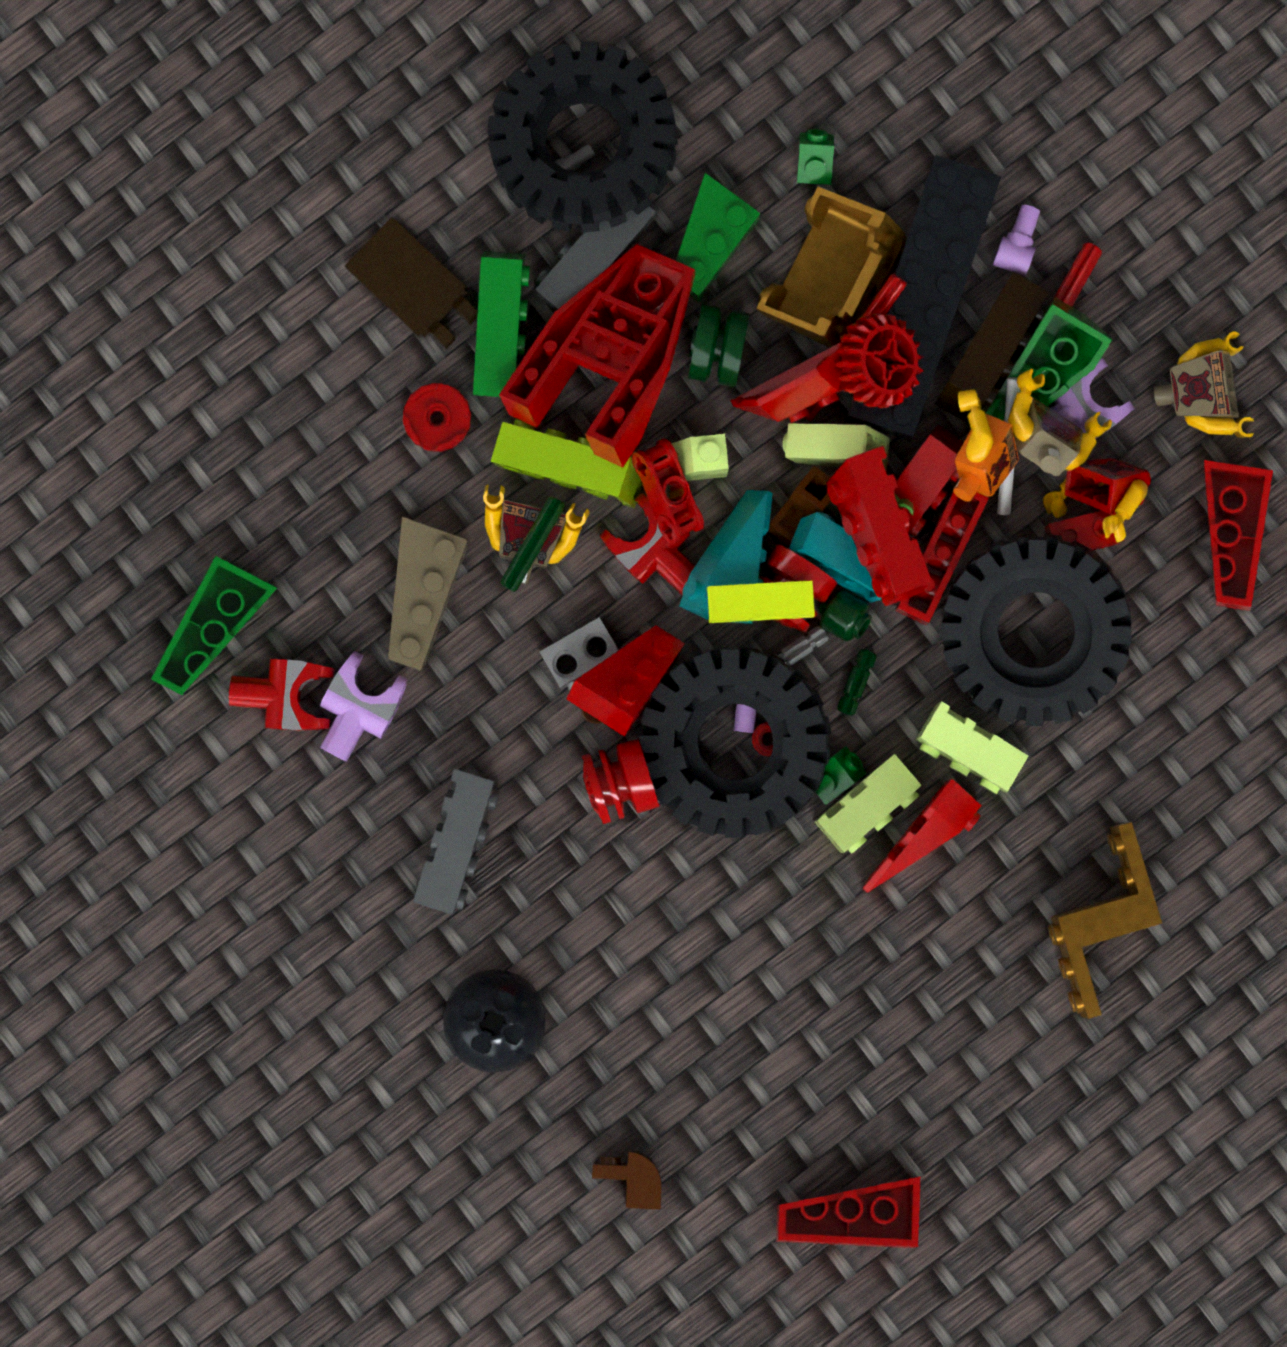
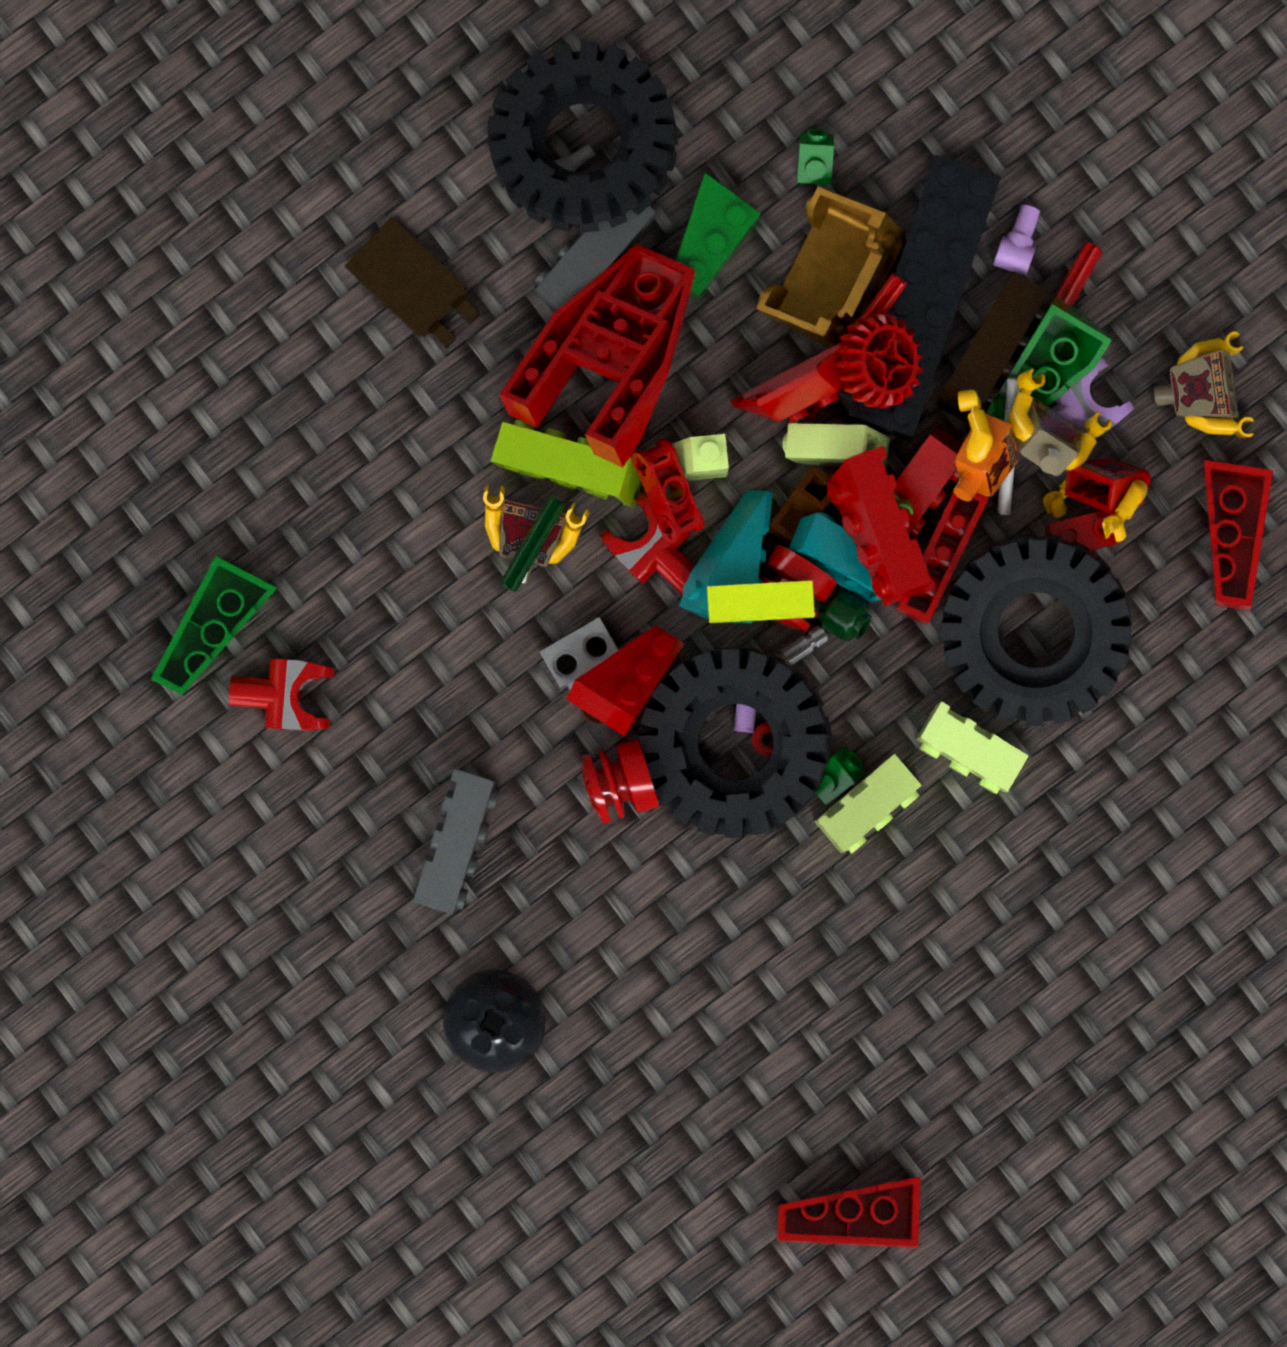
lavender connector [320,651,408,762] -> none
dark tan wedge [388,517,469,672] -> none
red plate [402,383,472,452] -> none
green wedge [473,251,530,397] -> none
reddish brown brick [592,1149,662,1210] -> none
dark green wheel [688,304,750,388] -> none
dark green axle [837,649,877,716] -> none
red wedge [861,779,982,893] -> none
pearl gold bracket [1047,822,1162,1019] -> none

